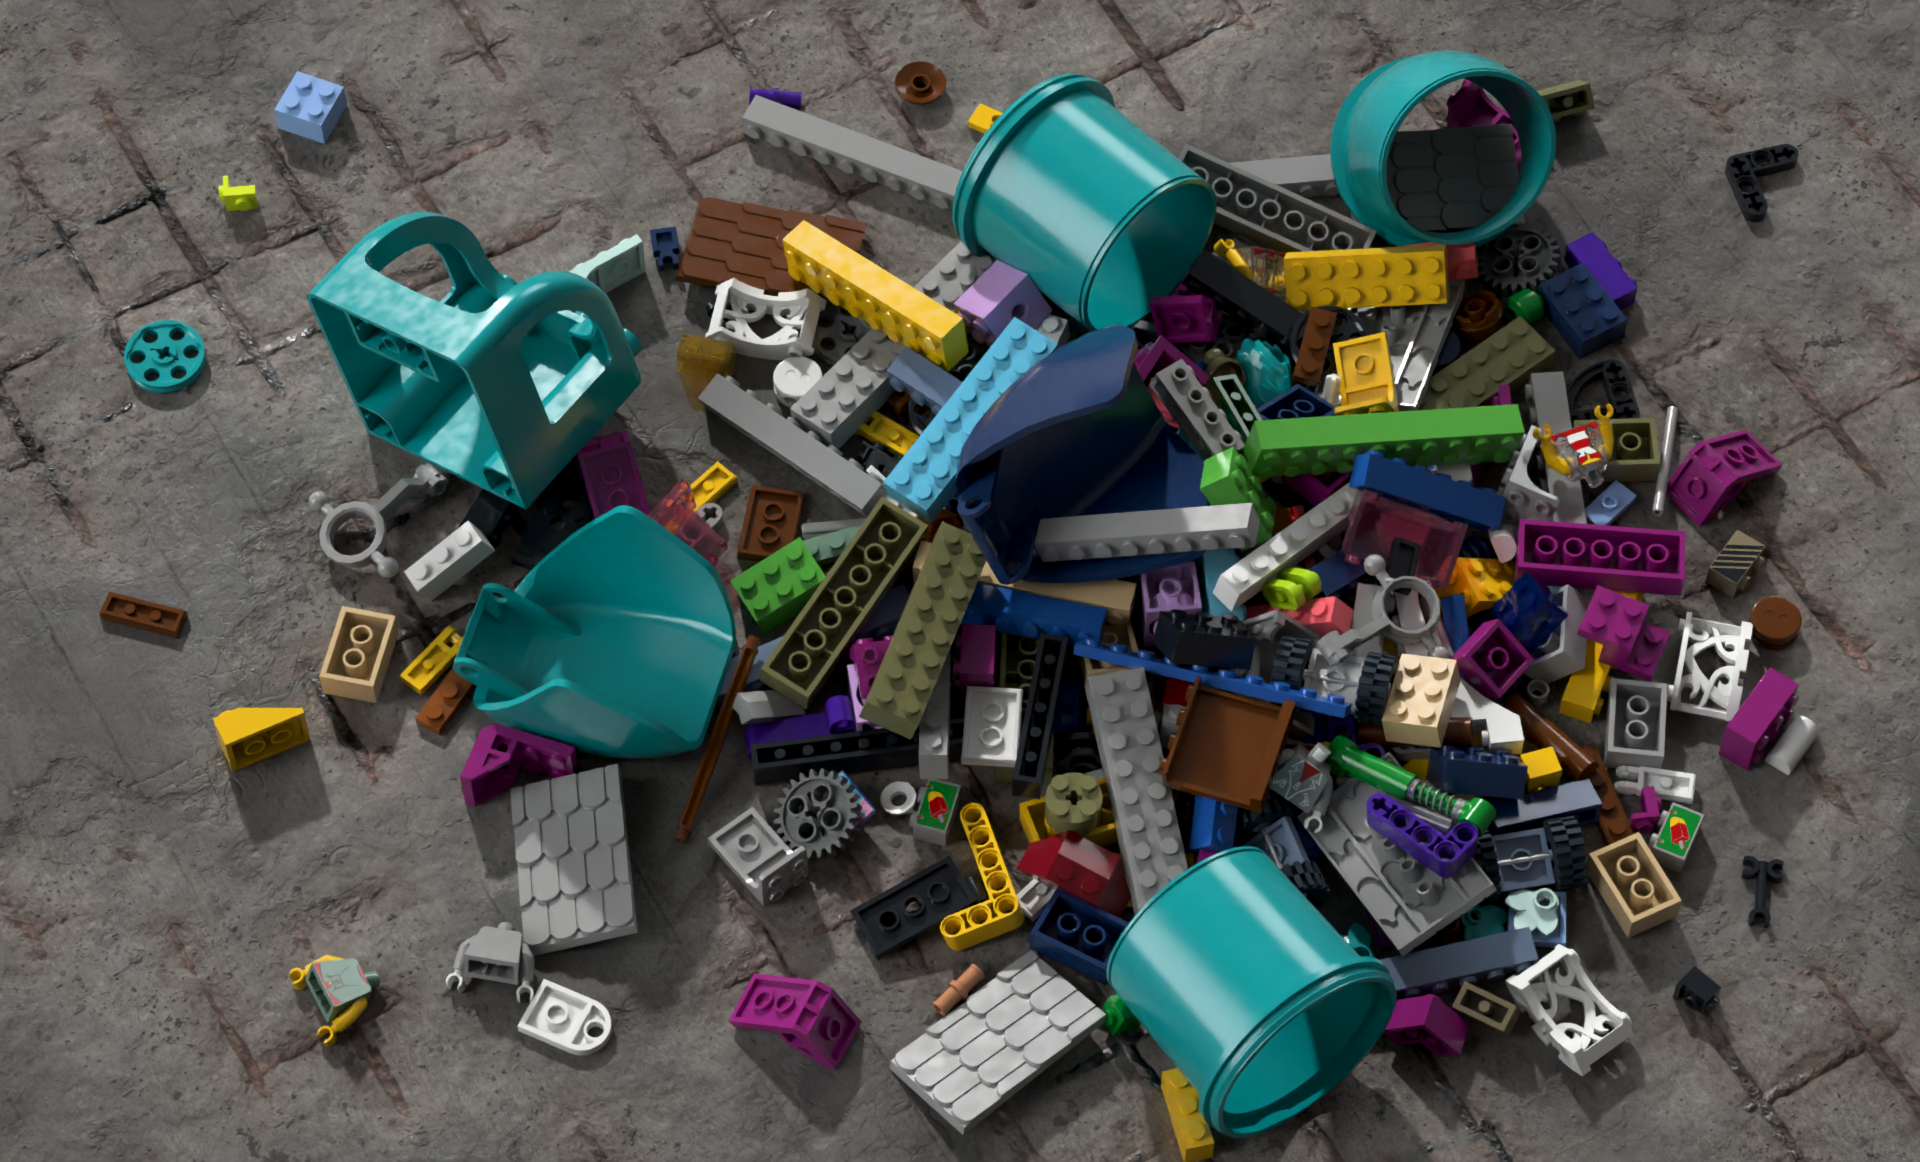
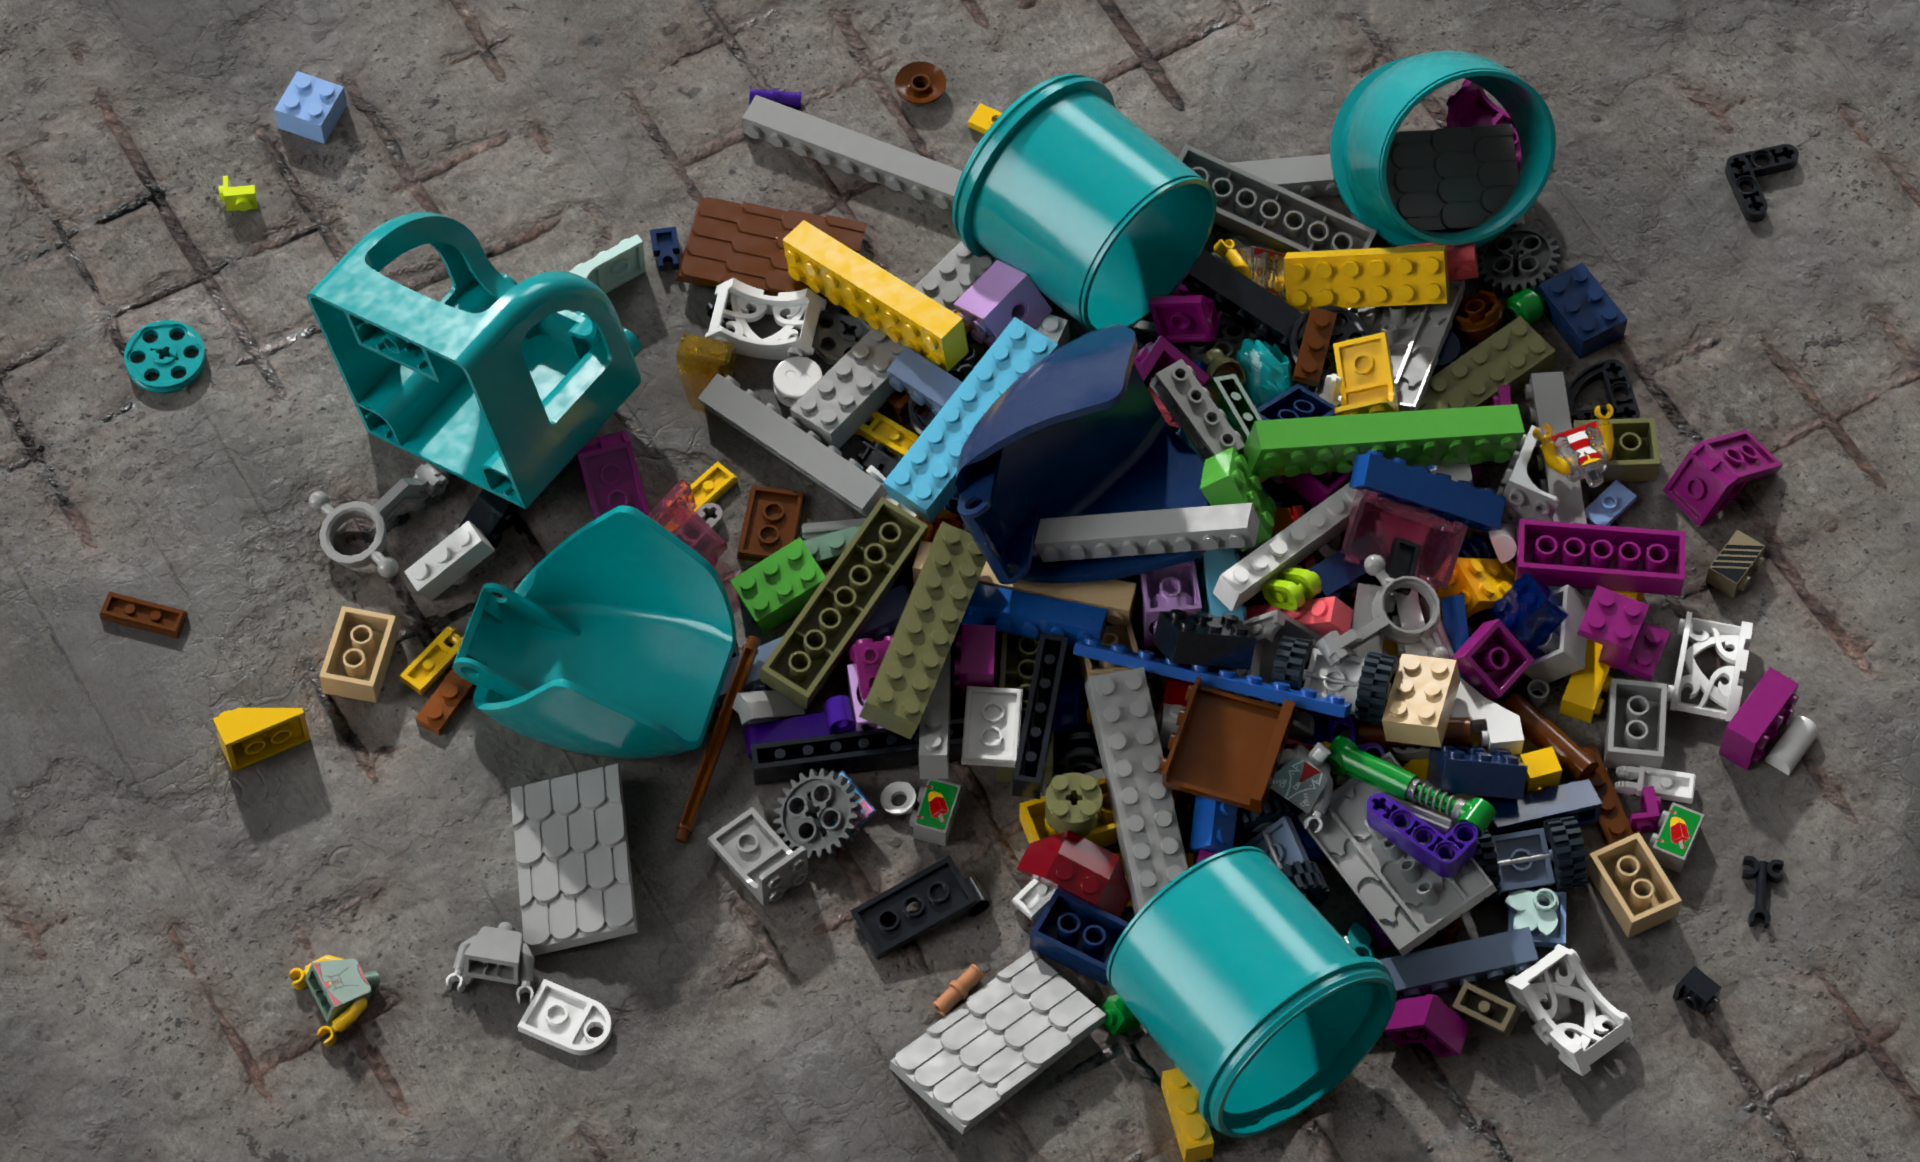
magenta bracket [460,723,579,807] -> none
black hinge [512,473,594,570] -> none
magenta bracket [728,974,862,1069] -> none
yellow beam [940,803,1025,951] -> none
teal plate [1459,904,1508,941] -> none
olive brick [1537,80,1595,122] -> none
dark purple brick [1564,232,1637,310] -> none
light grey piece [1652,406,1678,516] -> none
reddish brown head [1748,596,1802,650] -> none

